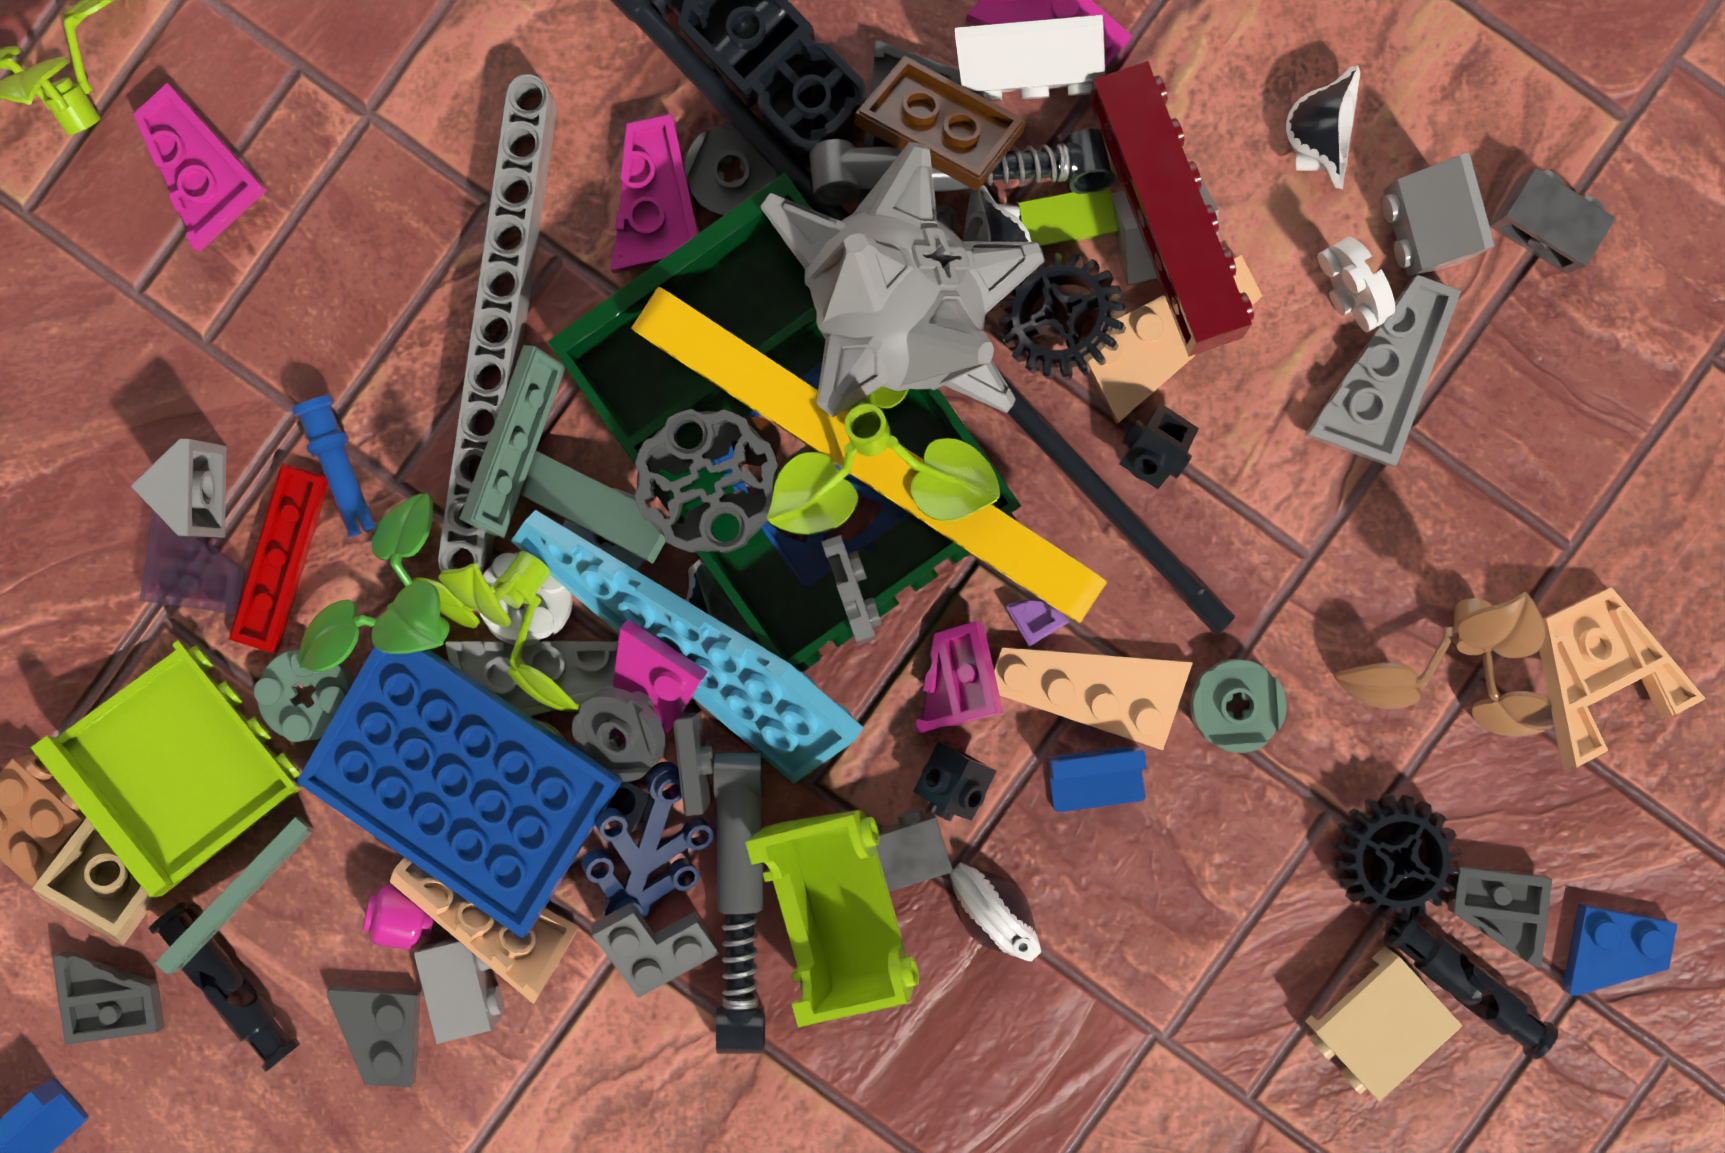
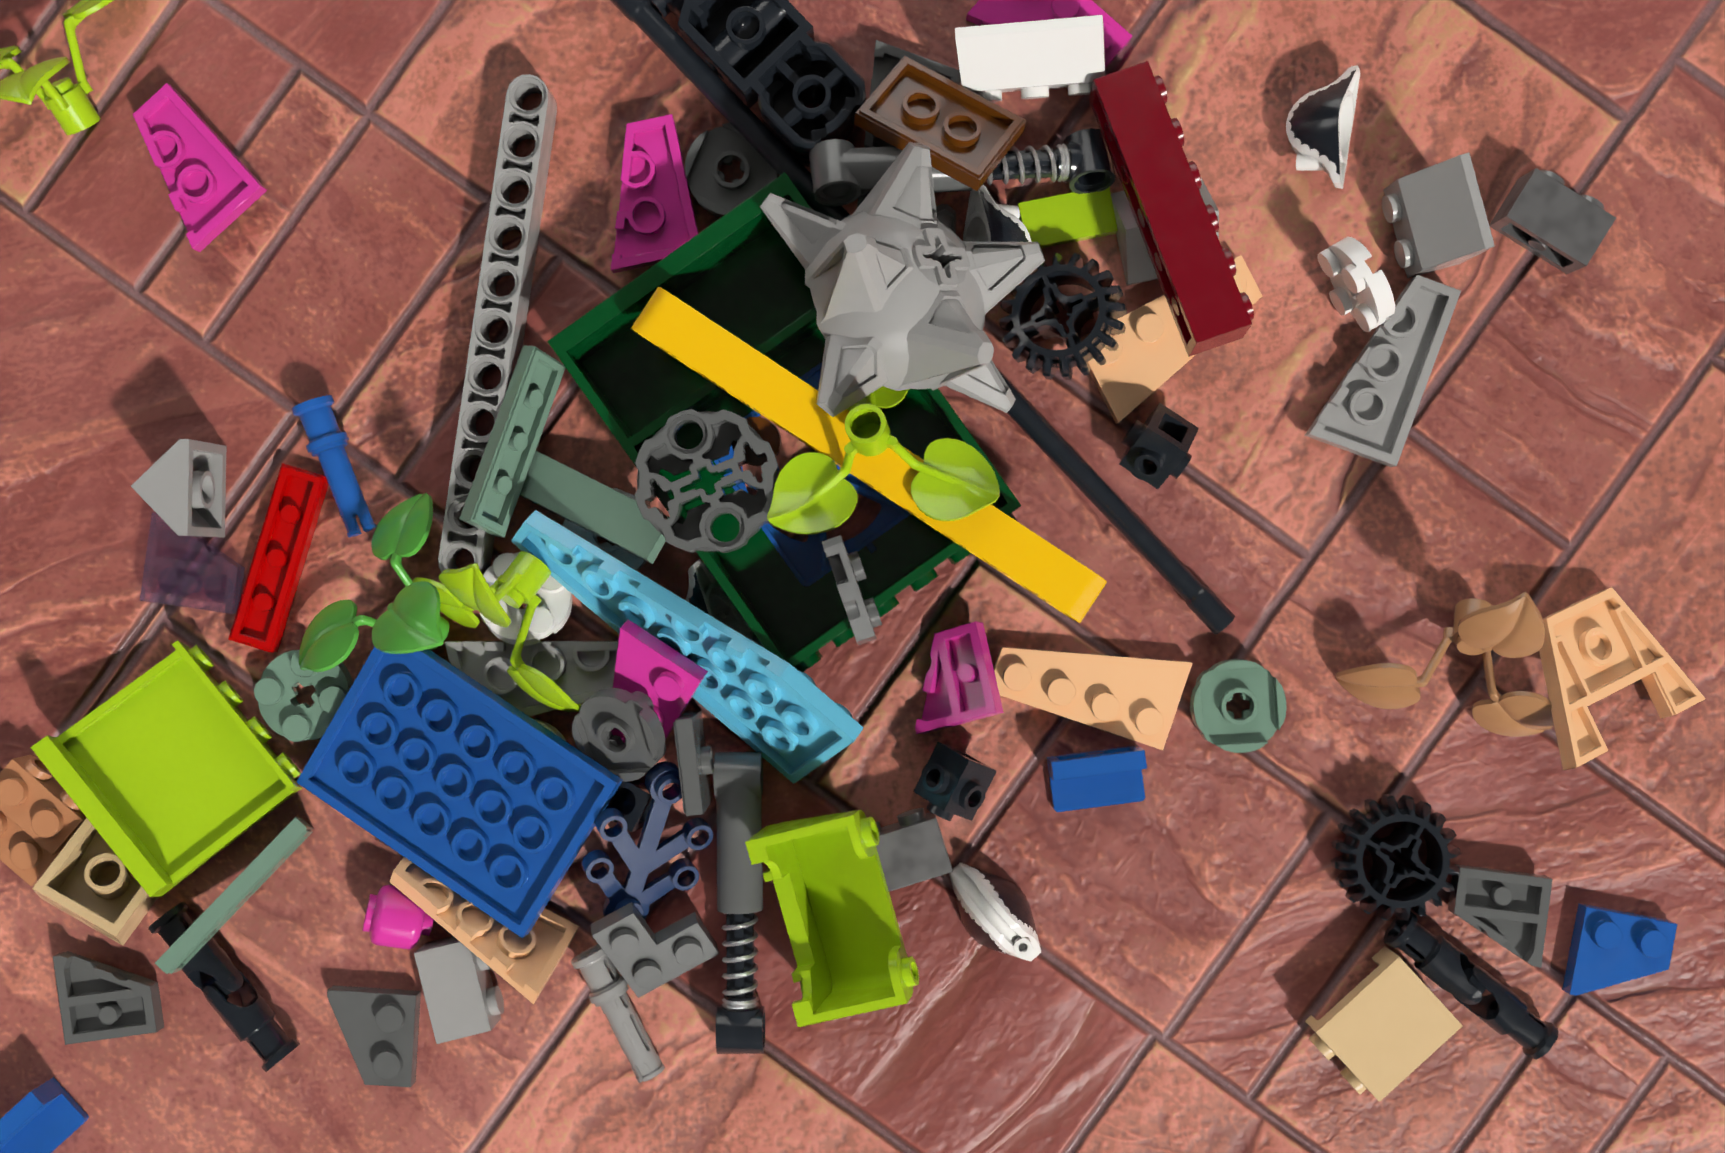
medium lavender tile [1004,600,1069,646] -> none
none -> light grey pin [571,944,665,1083]

